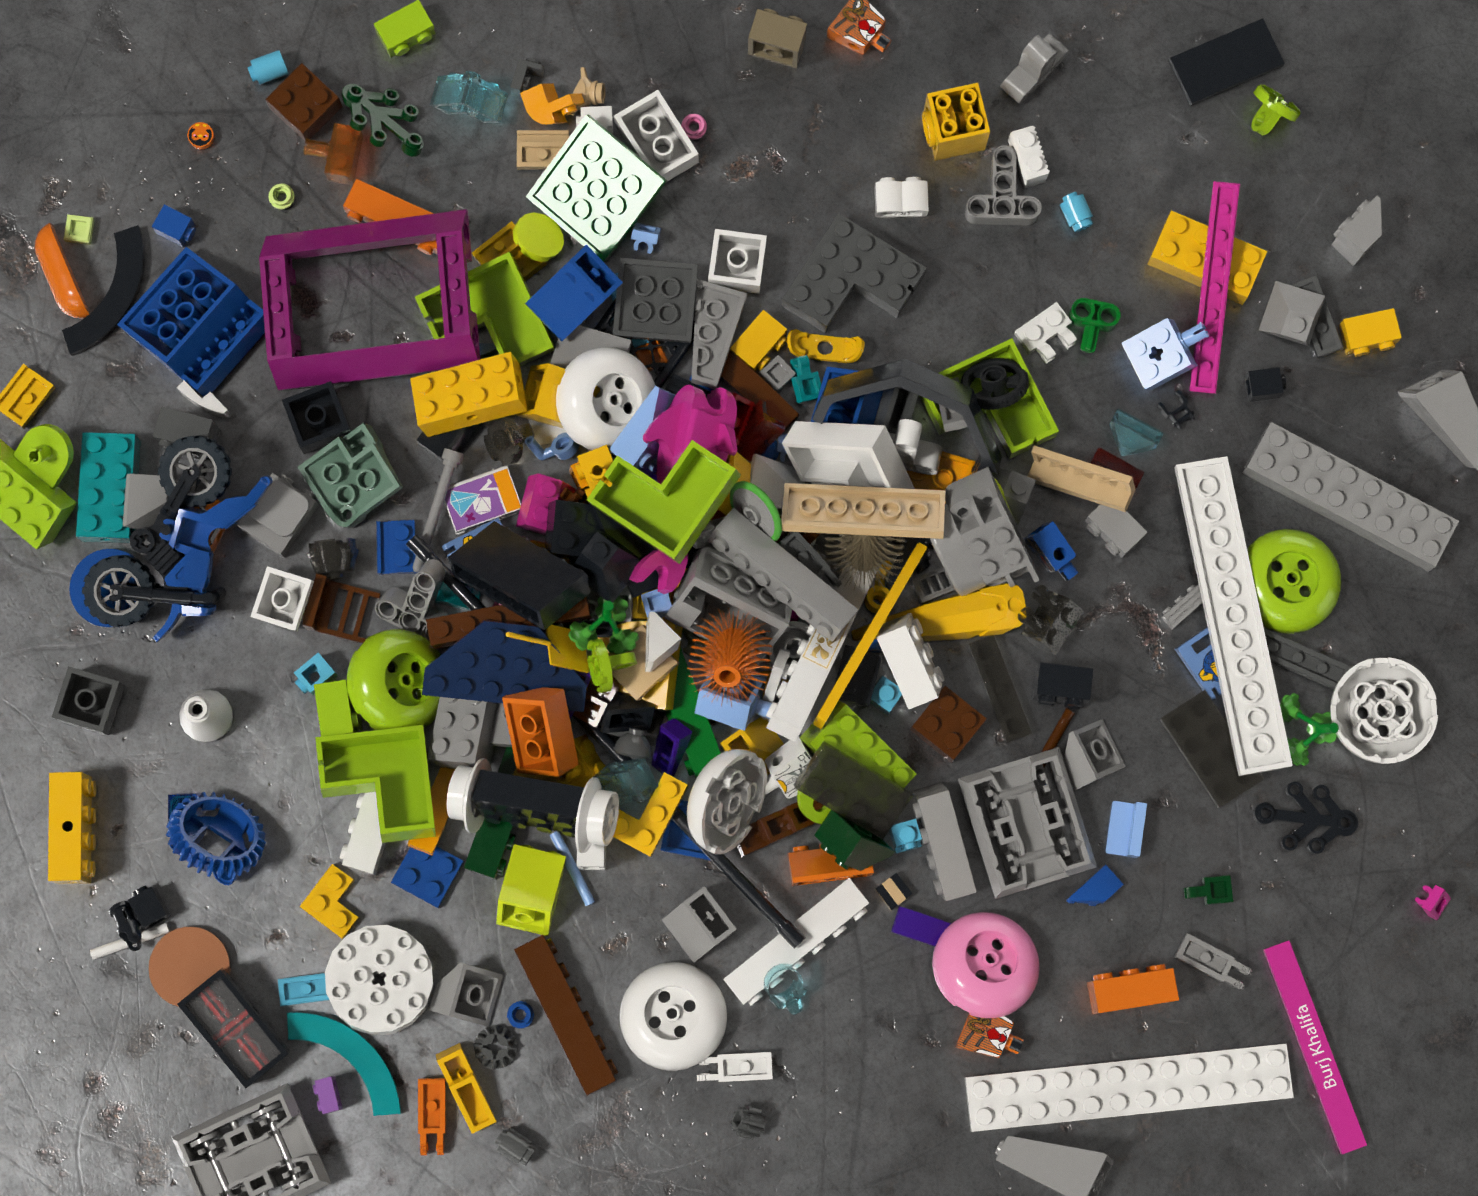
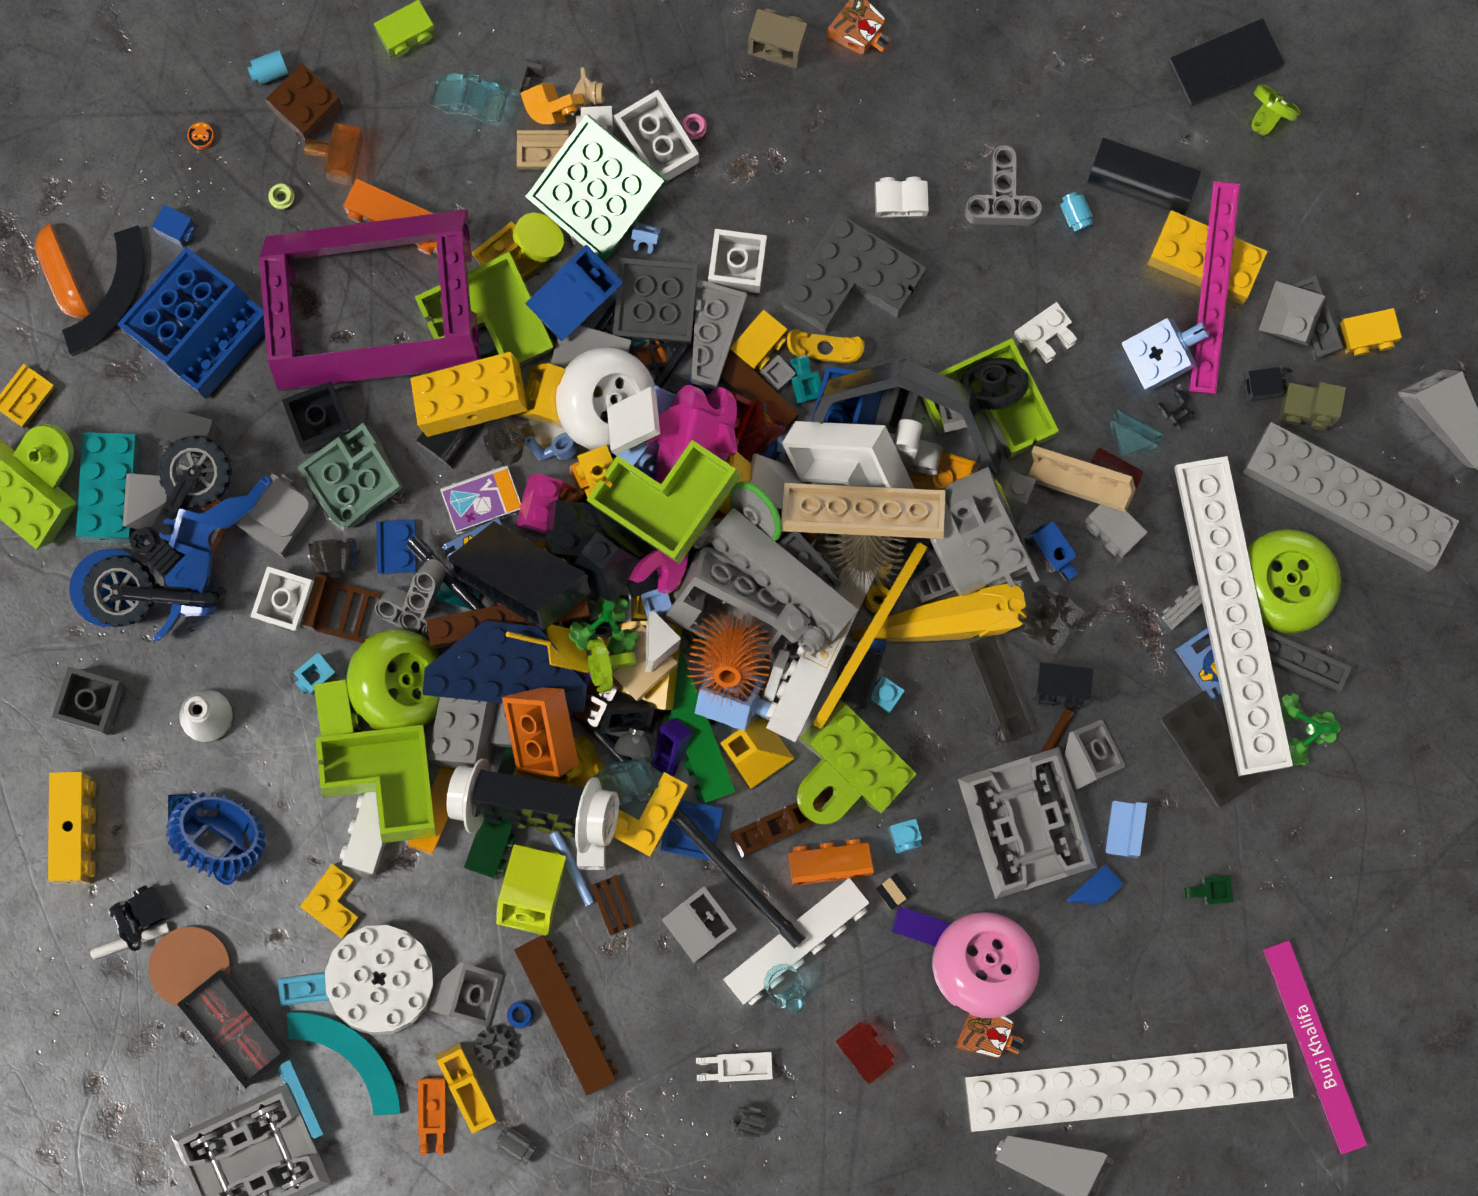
yellowish green tile [63,214,95,245] -> none
white slope [177,381,232,419] -> none
medium lavender piece [313,1076,343,1114] -> none
dark green plant [341,84,424,157] -> none
blue plate [391,847,464,908] -> none
light grey piece [413,448,464,572] -> none
white brick [620,962,727,1071] -> none
white brick [687,749,767,854] -> none
white torso [765,736,817,798] -> none
clear smoke plate [793,741,913,839] -> none
dark green slope [814,809,895,871] -> none
white brick [876,613,944,709] -> none
reddish brown brick [910,686,987,763] -> none
light grey wedge [911,782,977,901] -> none
yellow brick [922,83,990,161] -> none
light grey beam [1000,34,1069,104] -> none
white brick [1008,126,1050,188] -> none
green beam [1069,298,1121,353] -> none
orange brick [1087,964,1179,1014] -> none
light grey hinge [1174,933,1253,991] -> none
black plant [1253,782,1358,854] -> none
white brick [1330,657,1438,764] -> none
light grey slope [1331,196,1382,266] -> none
dark pink tile [1415,885,1451,920] -> none
none -> medium azure tile [277,1060,323,1140]
none -> reddish brown tile [591,876,635,936]
none -> white tile [607,387,660,455]
none -> light grey plate [773,604,825,653]
none -> clear red brick [834,1021,894,1085]
none -> black brick [1087,138,1201,216]
none -> olive brick [1279,382,1346,431]

